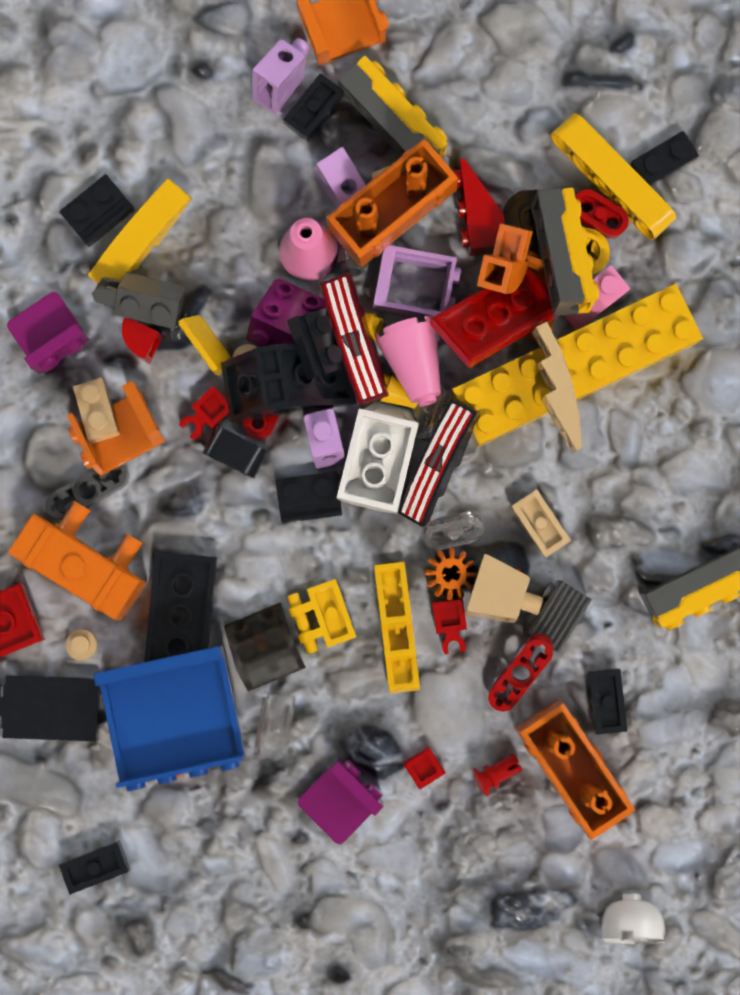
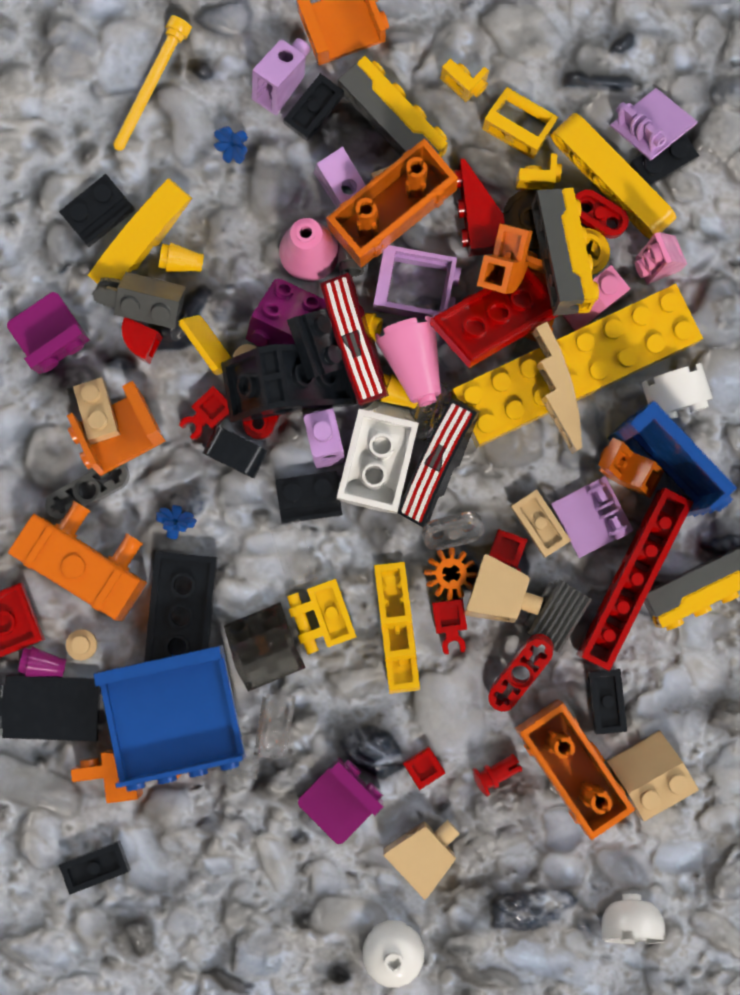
none -> magenta cone [18,646,67,677]
none -> orange brick [71,749,143,804]
none -> yellow piece [113,15,192,151]
none -> blue plant [156,505,197,539]
none -> yellow cone [158,242,204,272]
none -> blue plant [214,126,248,164]
none -> white cylinder [362,920,424,988]
none -> tan torso [383,819,460,900]
none -> yellow bracket [440,58,489,102]
none -> yellow tile [482,87,559,160]
none -> red tile [489,529,528,568]
none -> yellow bracket [516,153,562,190]
none -> lavender hinge [551,476,634,558]
none -> red brick [576,488,693,671]
none -> orange brick [598,438,664,498]
none -> tan slope [606,730,699,822]
none -> blue panel [607,401,737,517]
none -> lavender hinge [610,88,697,160]
none -> bright pink slope [635,232,687,285]
none -> white brick [641,363,713,419]

